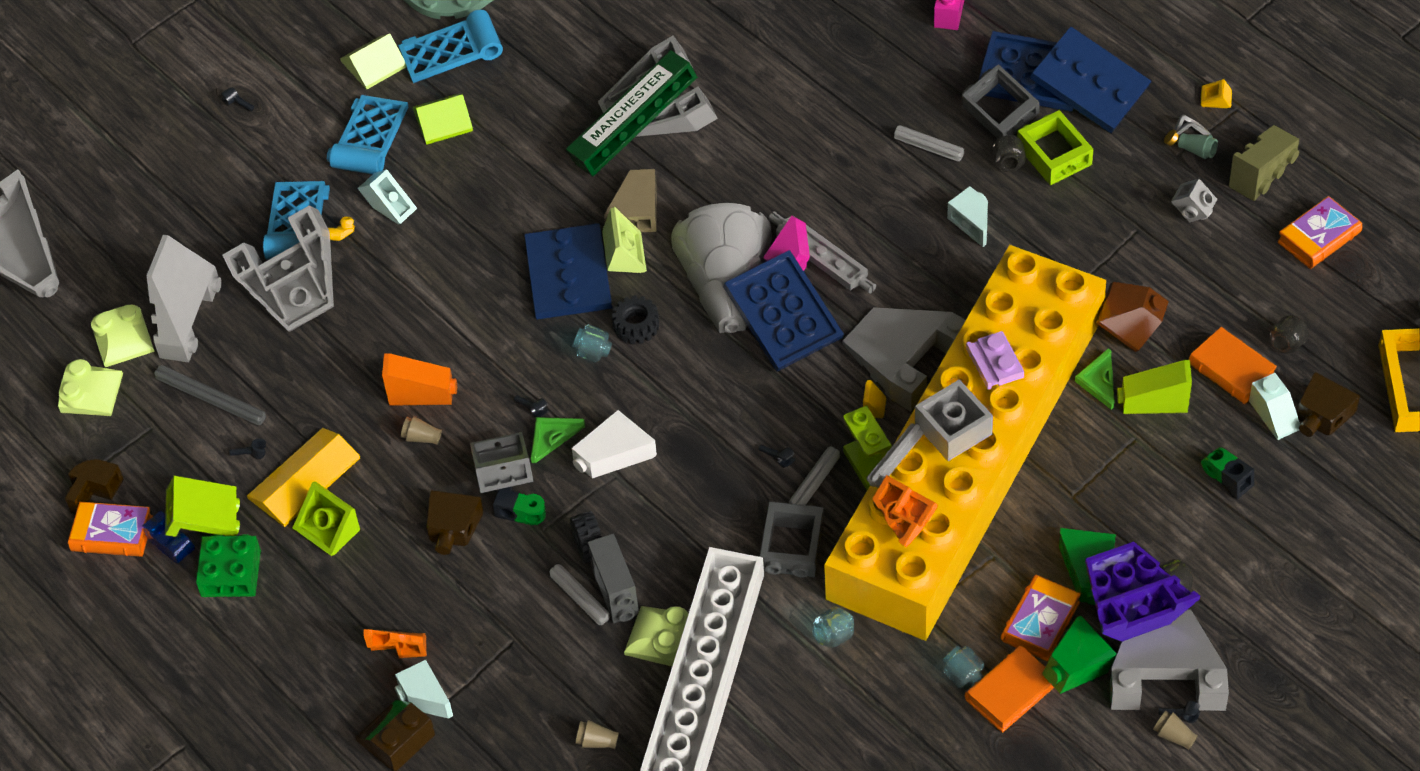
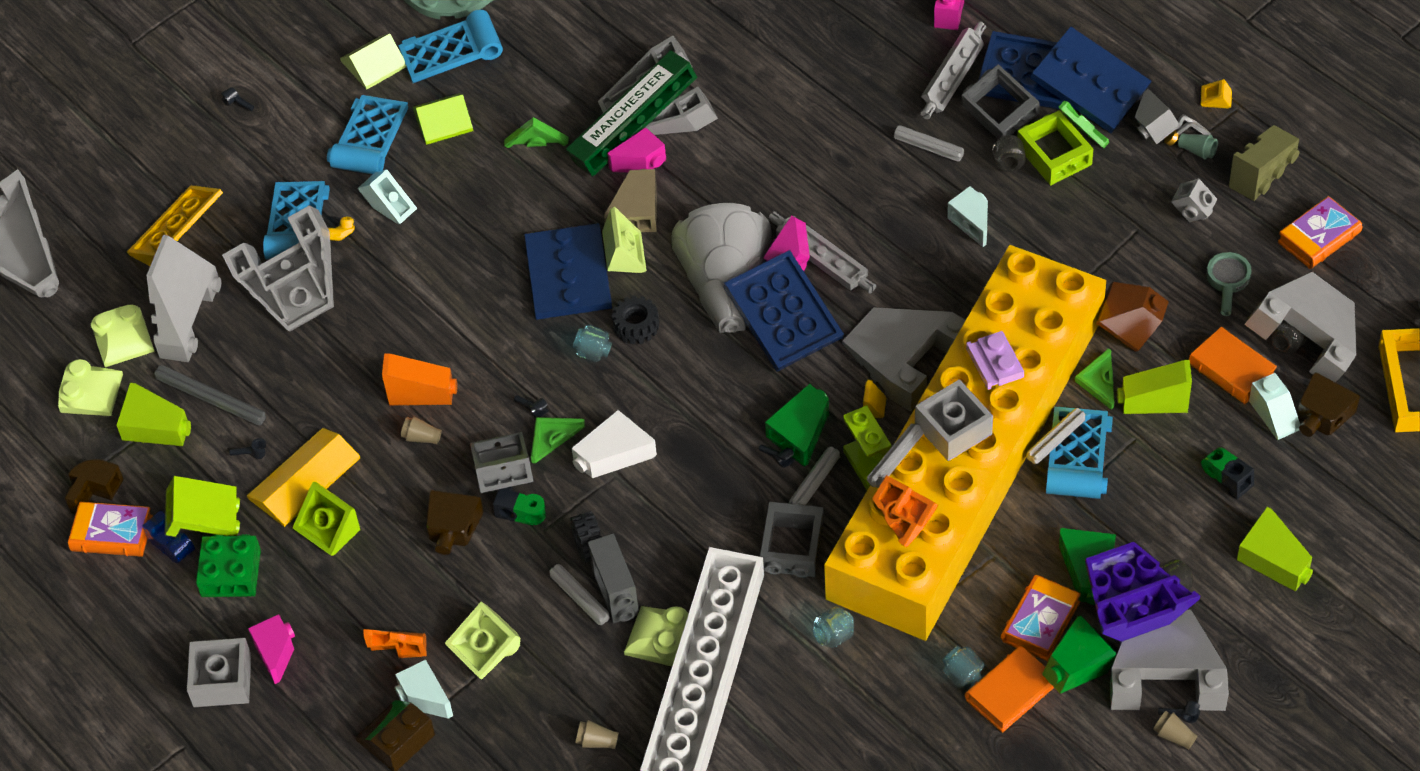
none -> lime slope [117,383,191,446]
none -> yellow slope [127,185,223,266]
none -> light grey brick [187,638,251,707]
none -> dark pink slope [248,614,295,684]
none -> yellowish green slope [445,602,521,679]
none -> bright green tile [504,117,569,148]
none -> dark pink slope [607,128,666,172]
none -> green slope [765,384,829,467]
none -> light grey plate [921,22,986,119]
none -> light grey axle [1027,408,1086,464]
none -> dark azure piece [1046,406,1113,499]
none -> tile [1059,101,1109,149]
none -> light grey slope [1135,89,1180,144]
none -> piece [1206,252,1252,316]
none -> lime slope [1237,507,1313,592]
none -> light grey wedge [1244,272,1356,382]

